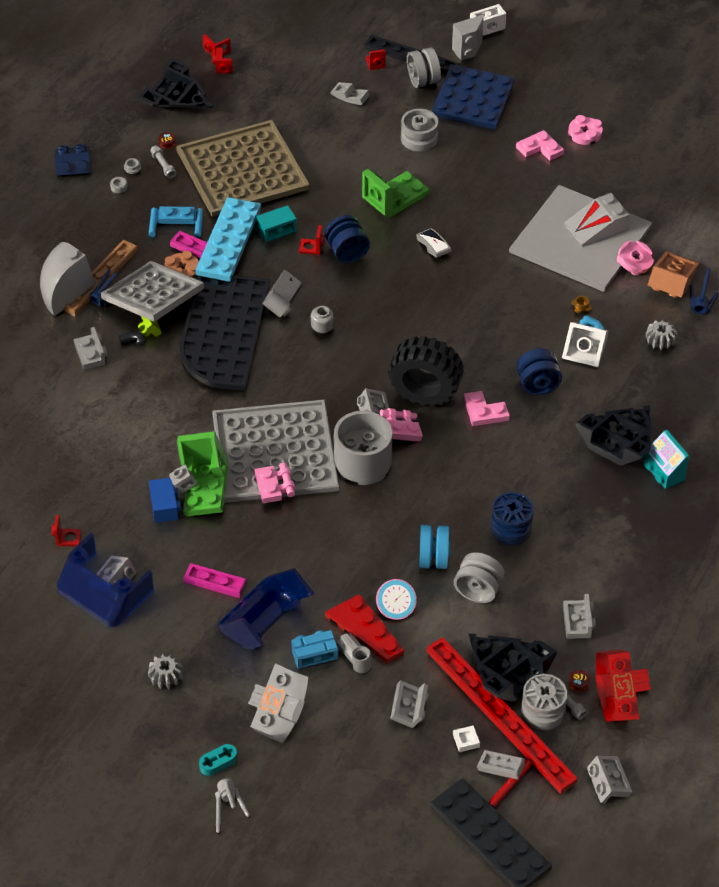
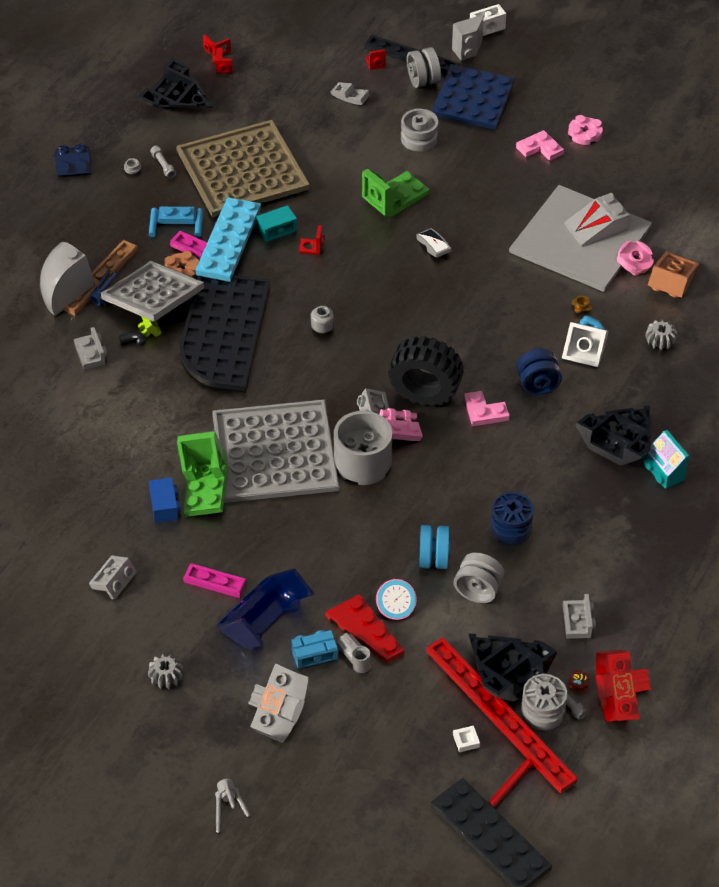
red bracket [52,515,81,547] -> none
clear blue windscreen [57,533,154,627] -> none
light grey tile [110,177,128,193] -> none
clear red tile [158,132,175,148] -> none
light grey bracket [169,464,198,493] -> none
teal beam [199,744,237,776] -> none
bright pink plate [254,463,295,503] -> none
light grey door [262,270,301,317] -> none
dark blue wheel [325,215,370,263] -> none
light grey bracket [390,680,429,728] -> none
light grey plate [477,750,525,780] -> none
light grey bracket [587,755,632,803] -> none
dark blue plant [690,268,718,314] -> none

